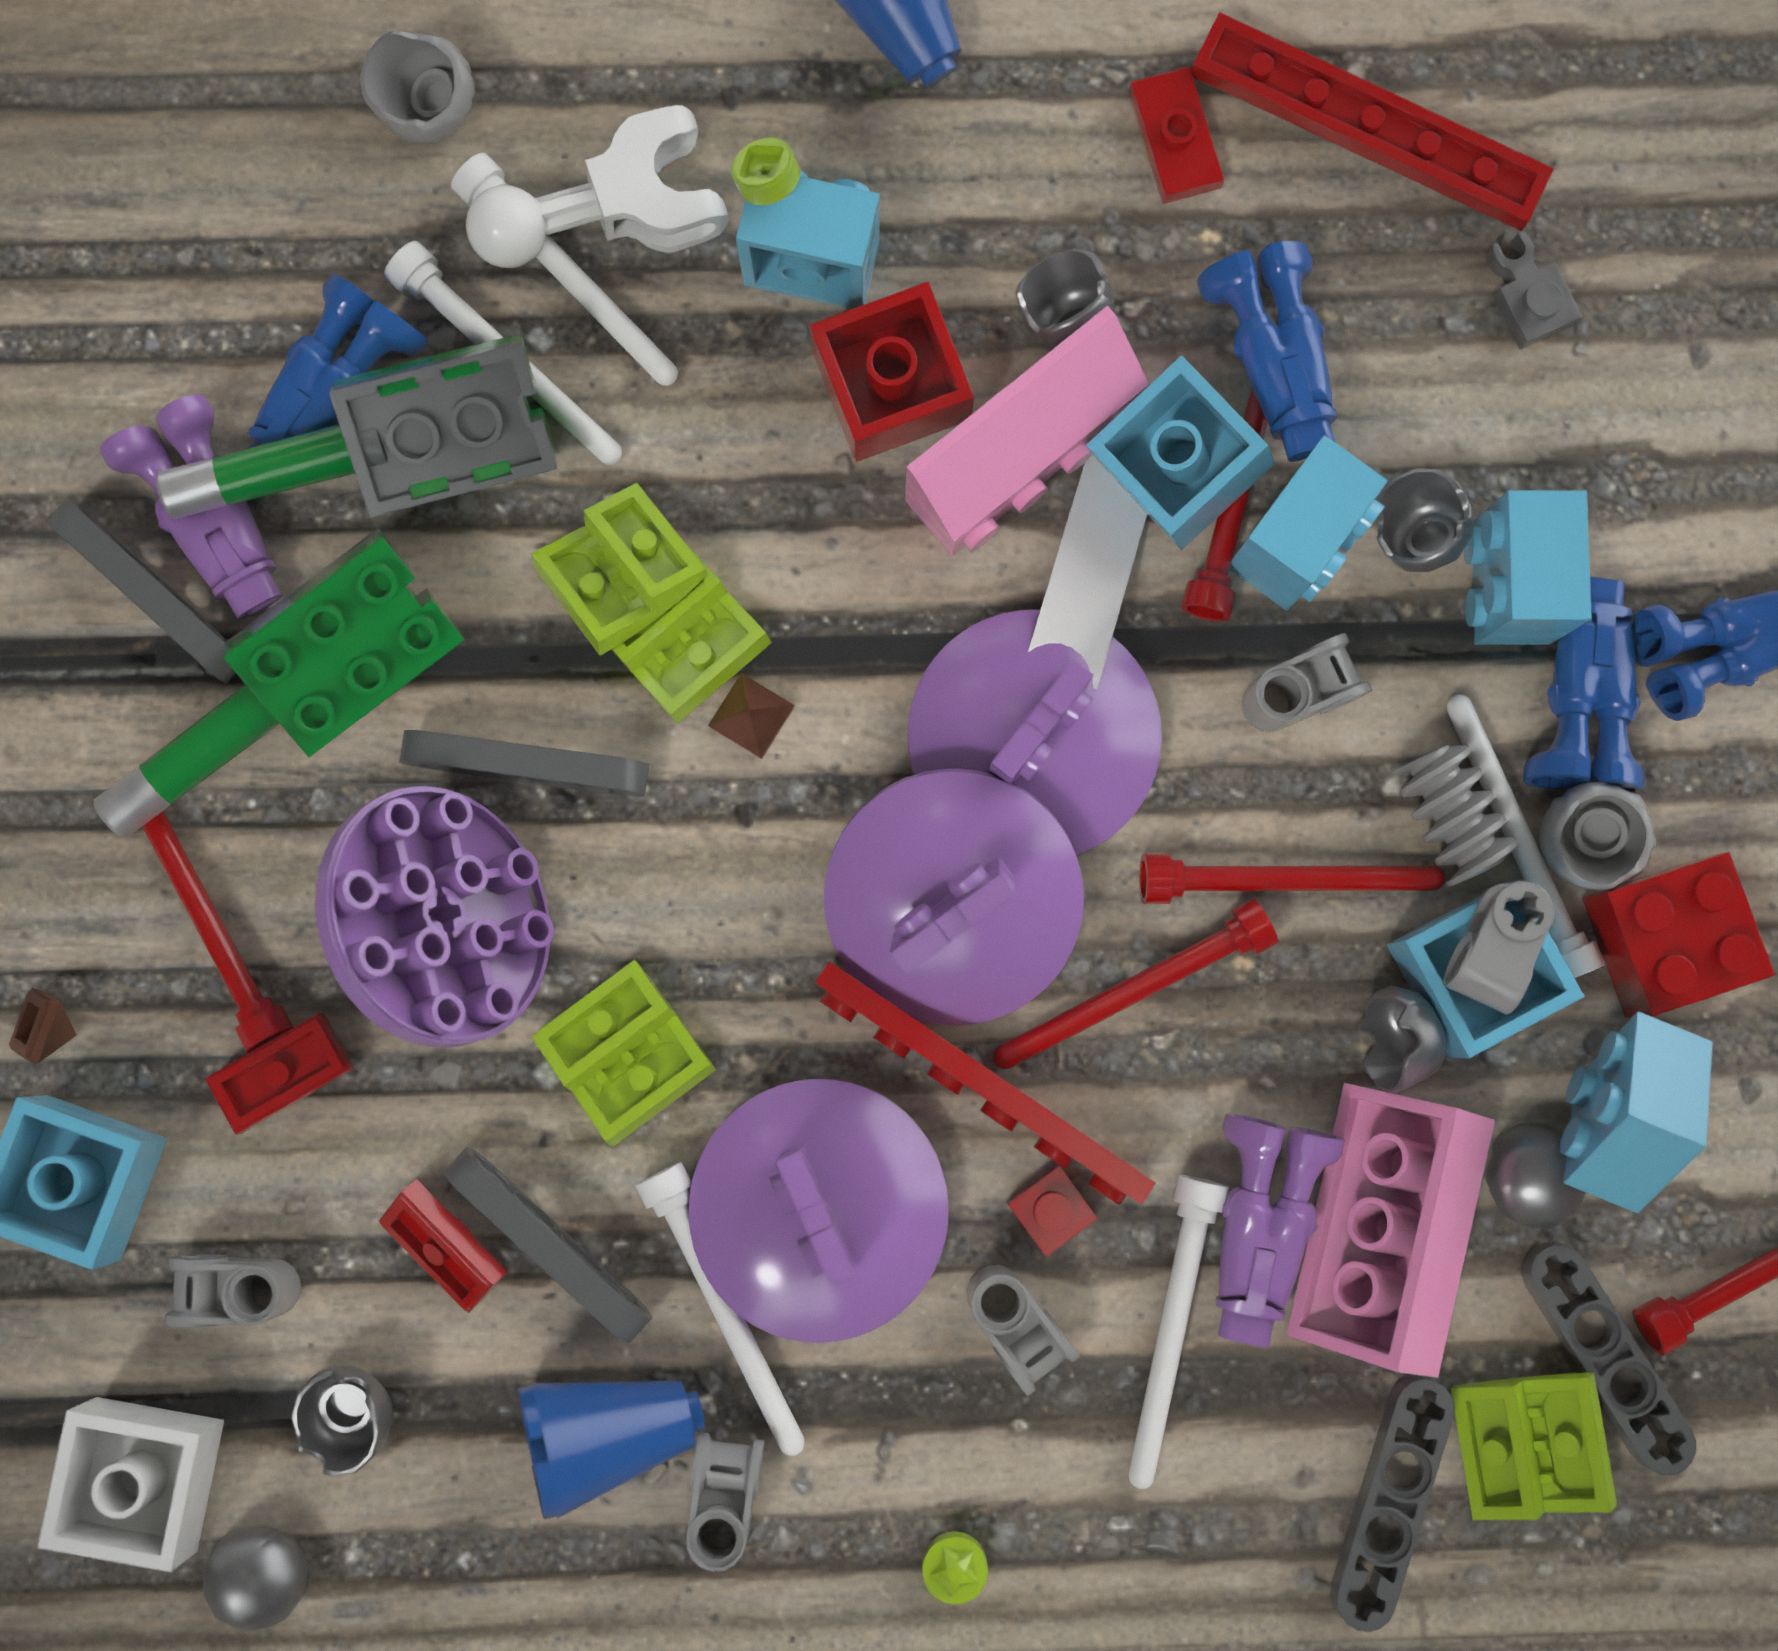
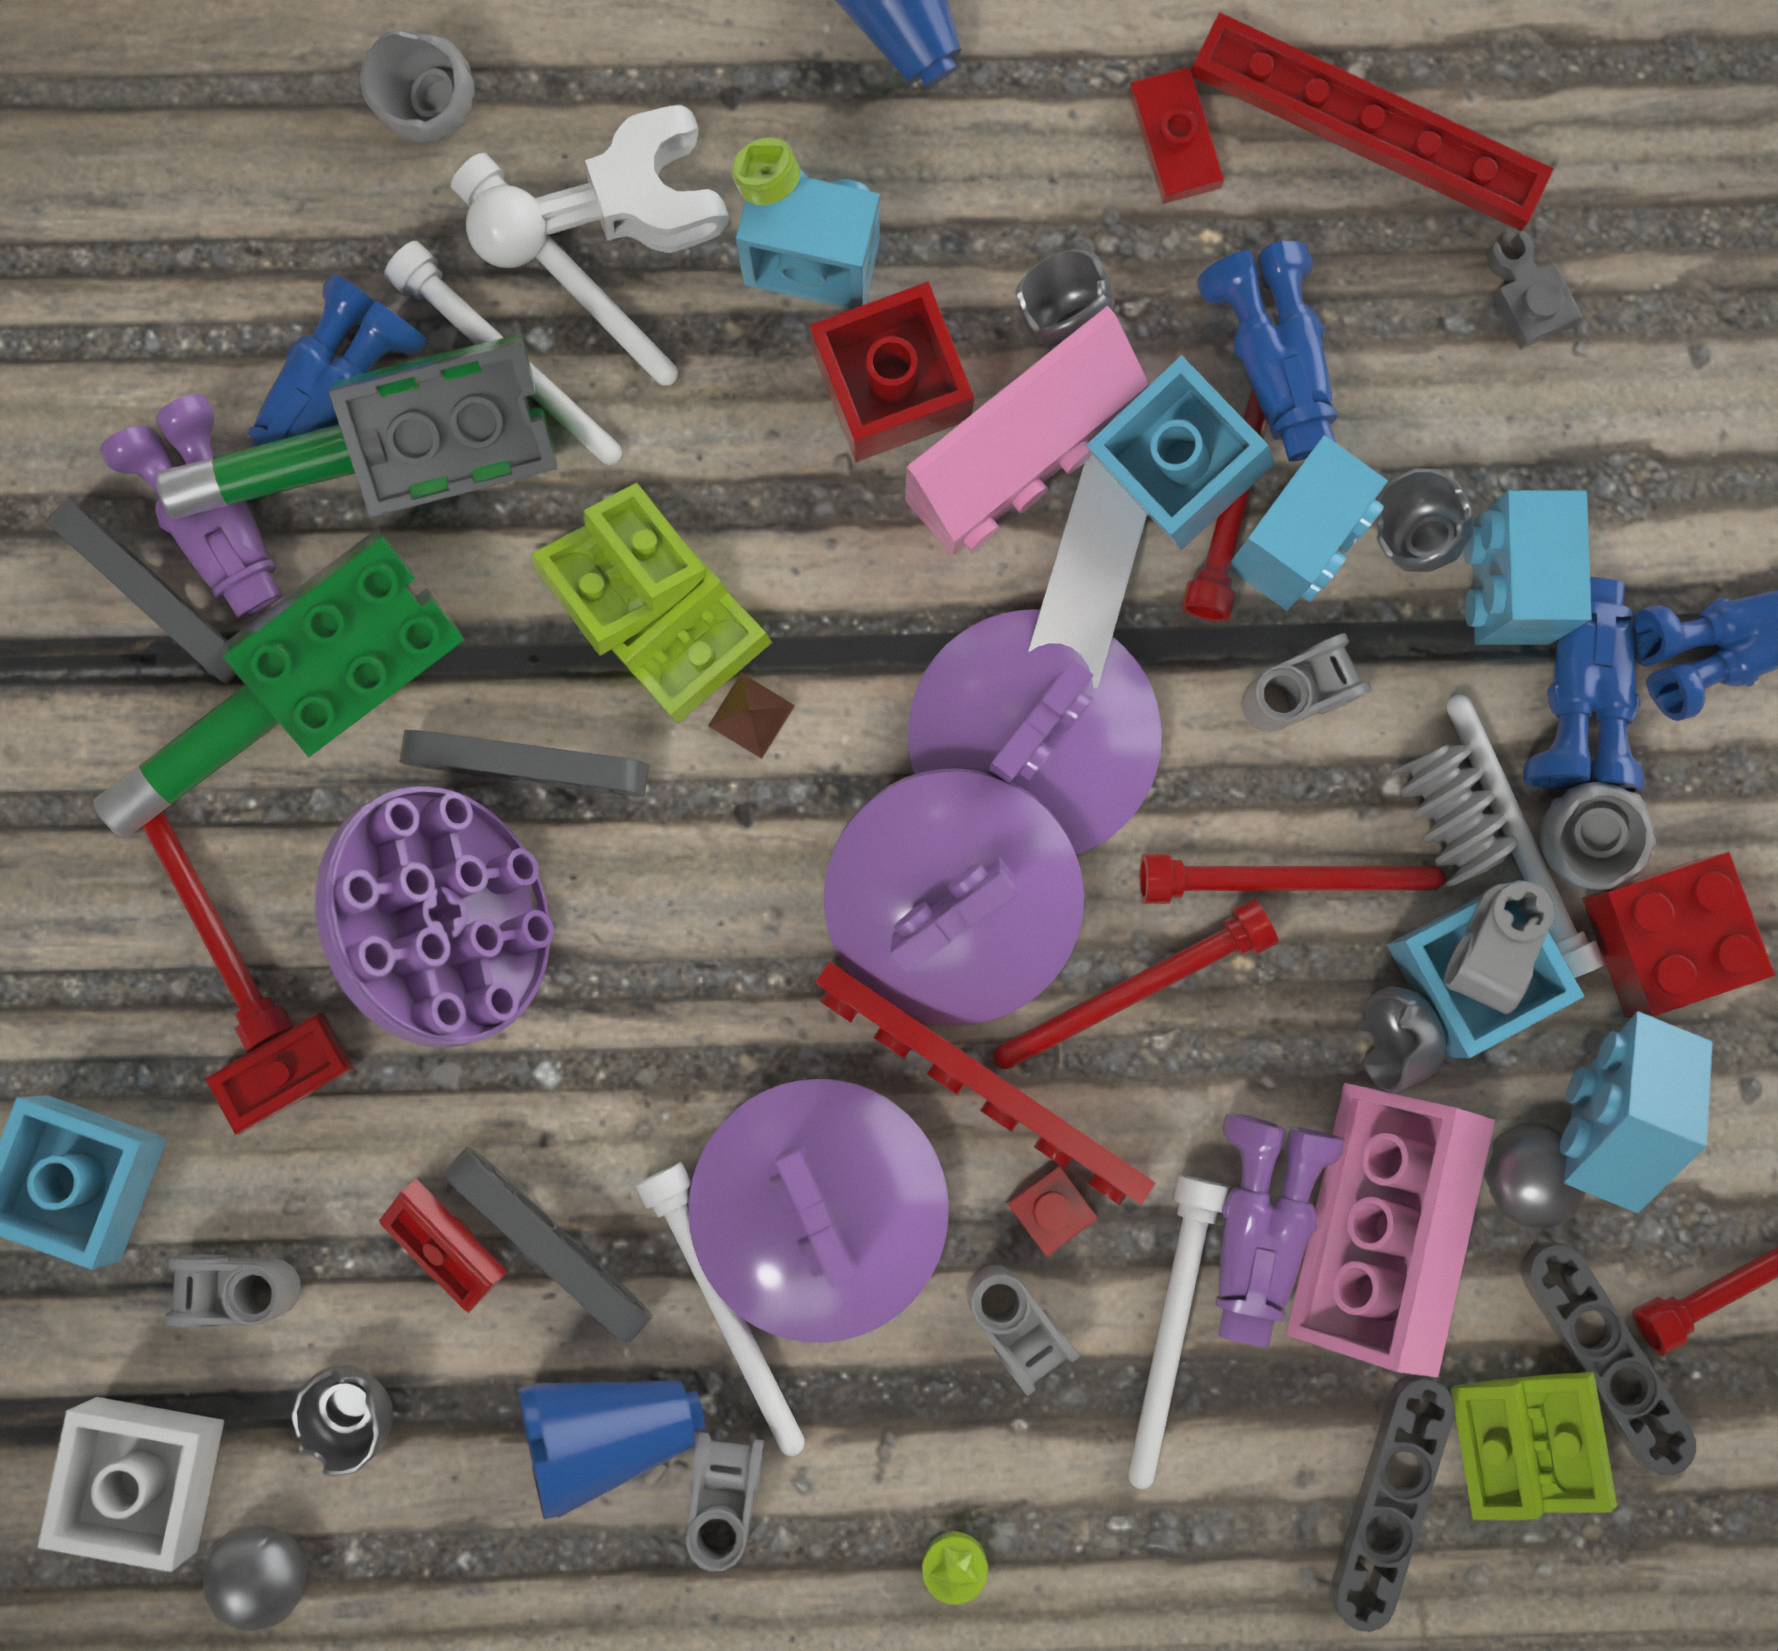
copper slope [9,988,77,1063] -> none
lime slope [531,959,716,1147] -> none

